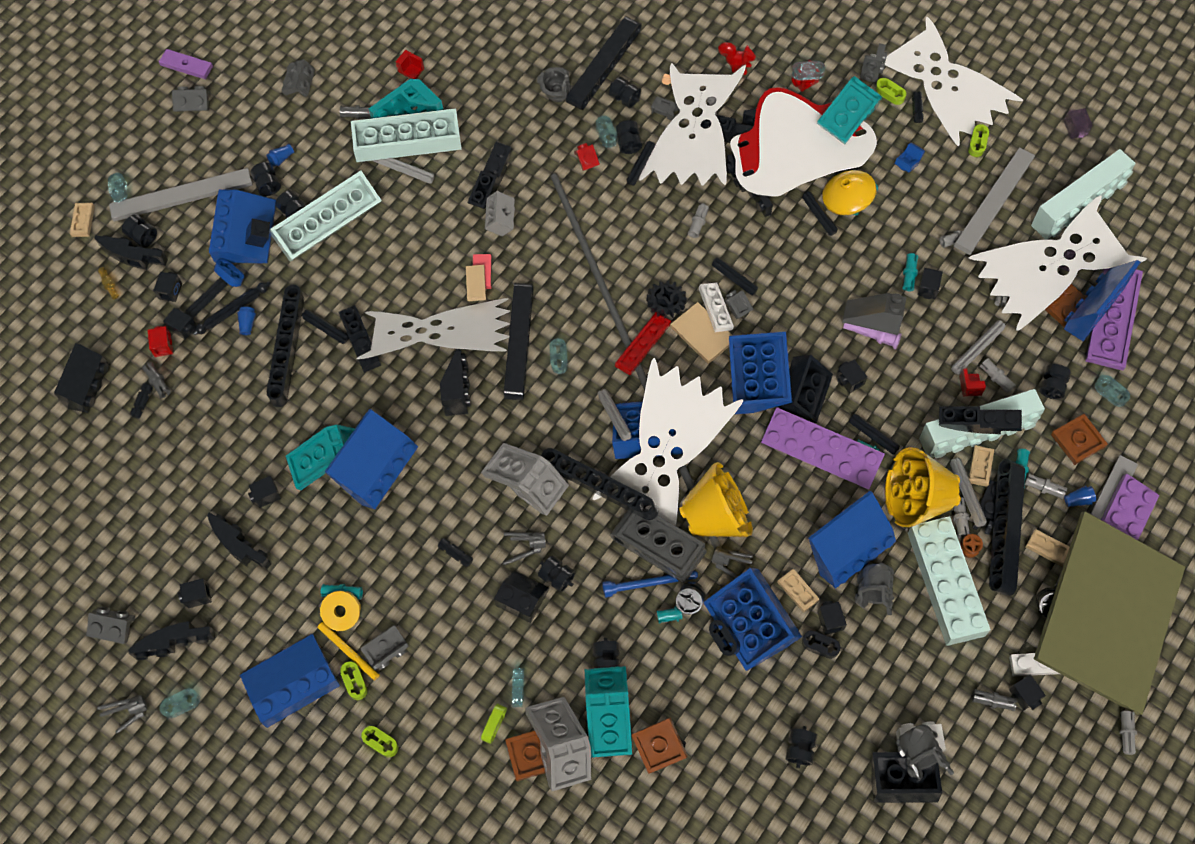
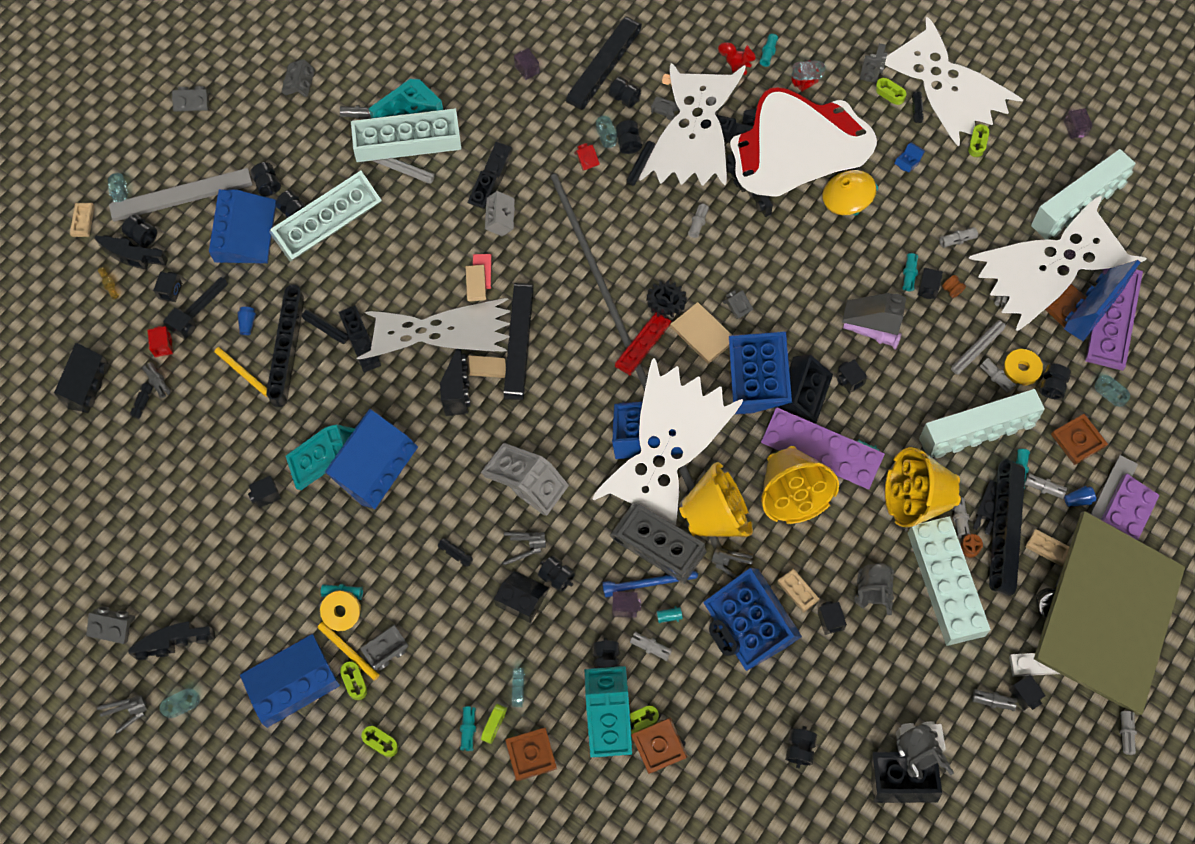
medium lavender tile [159,49,213,80] -> none
black brick [178,578,212,609] -> none
black wheel [192,282,271,335] -> none
black slope [207,512,271,570] -> none
blue beam [214,259,244,287] -> none
black brick [245,218,270,248] -> none
blue cone [266,144,294,166] -> none
red panel [395,50,424,79] -> none
light grey bracket [525,697,591,791] -> none
dark grey helmet [537,67,571,103] -> none
black beam [541,448,659,520] -> none
clear light blue beam [550,338,568,374] -> none
light grey axle [598,389,632,441] -> none
wheel [676,582,705,615] -> none
white tile [699,283,734,332] -> none
black axle [712,257,758,296] -> none
black axle [802,191,838,236] -> none
black beam [802,631,841,659] -> none
blue slope [808,491,896,588] -> none
teal bracket [817,76,882,144] -> none
black axle [849,414,900,455] -> none
black slope [939,406,1022,434] -> none
light grey axle [950,458,987,527] -> none
light grey tile [954,147,1035,255] -> none
red panel [959,368,986,397] -> none
tan plate [969,445,994,487] -> none
none -> yellow bar [214,347,268,397]
none -> teal pin [460,706,476,751]
none -> tan tile [467,356,506,378]
none -> clear purple brick [514,48,540,80]
none -> clear purple brick [612,592,641,618]
none -> light grey pin [630,631,672,661]
none -> lime beam [630,706,659,734]
none -> teal pin [759,34,778,67]
none -> yellow cone [761,446,839,524]
none -> dark orange wheel [942,275,966,298]
none -> yellow tile [1003,349,1043,386]

